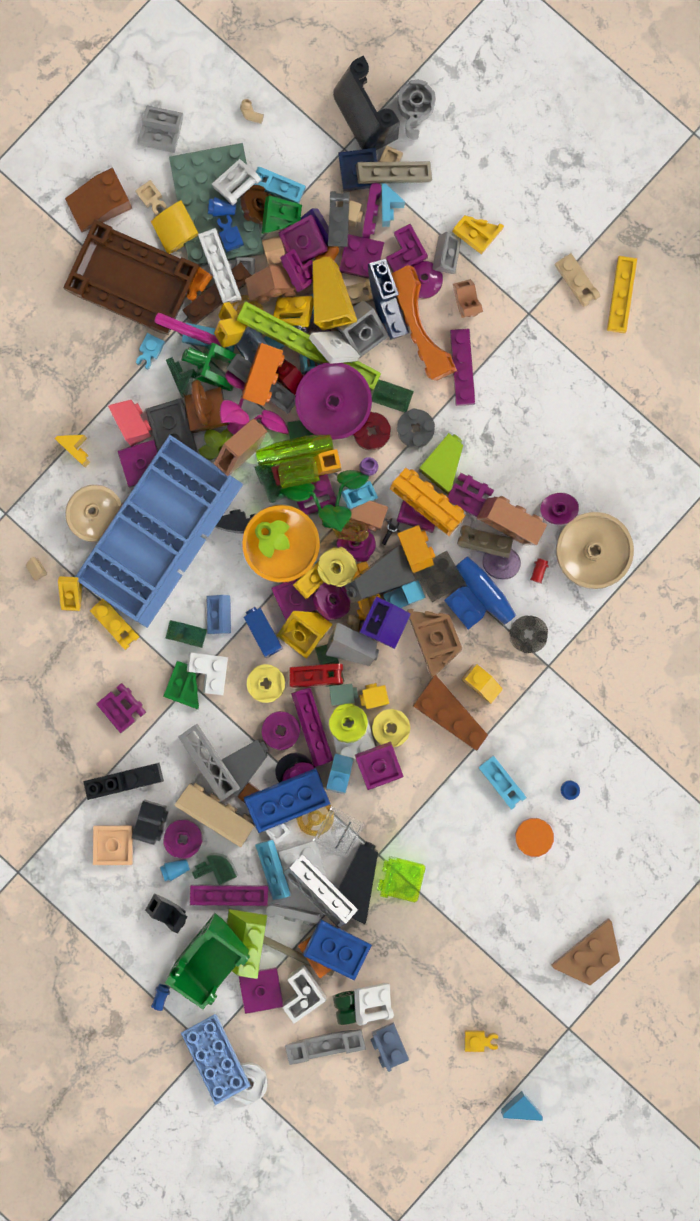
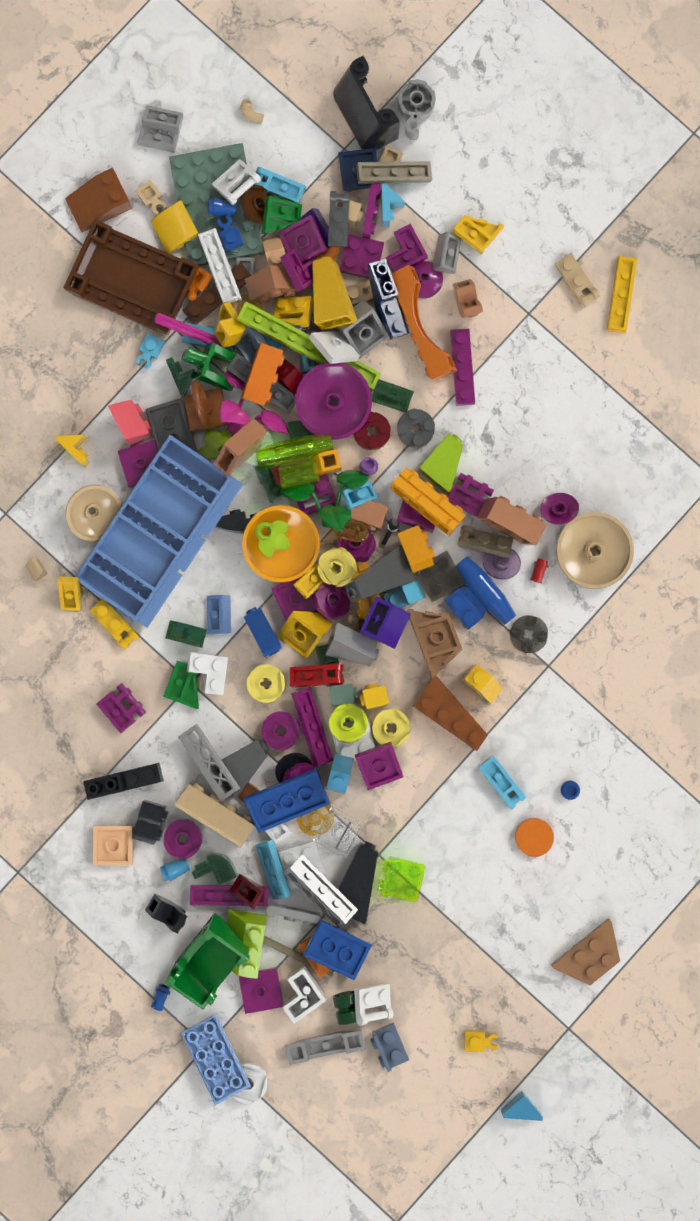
none -> dark red slope [230,873,266,909]

